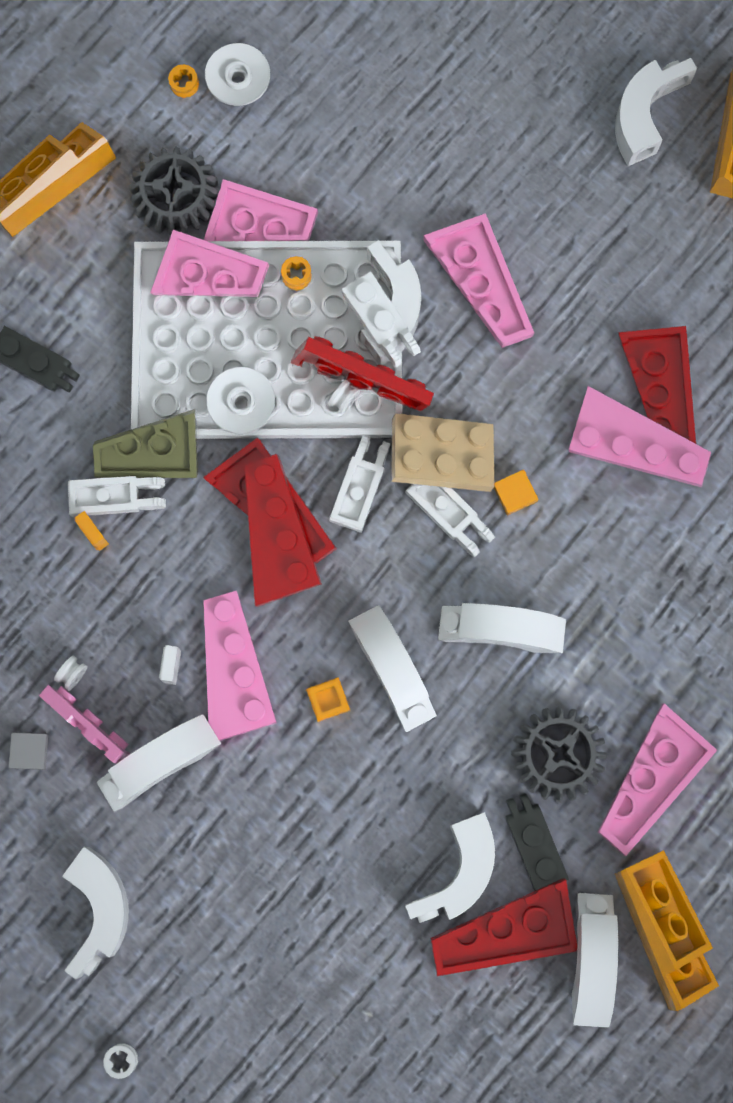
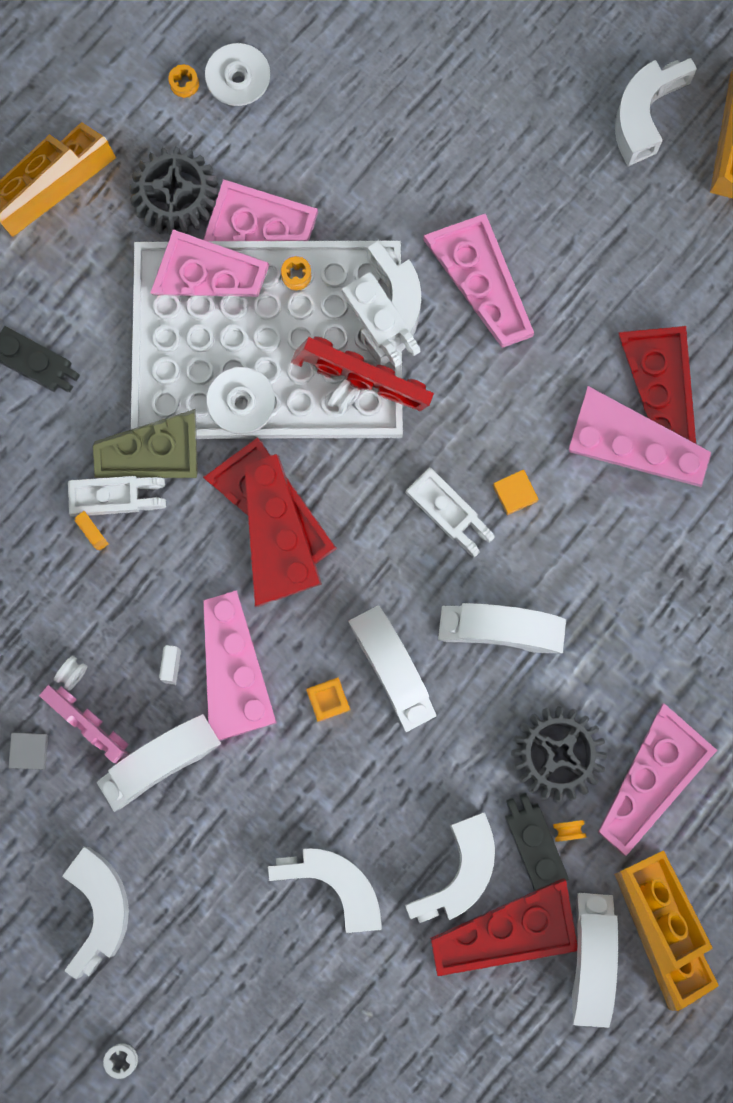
white hinge [329,436,391,533] -> none
tan plate [392,413,494,492] -> none
none -> white arch [268,848,382,933]
none -> light orange bush [553,820,587,842]

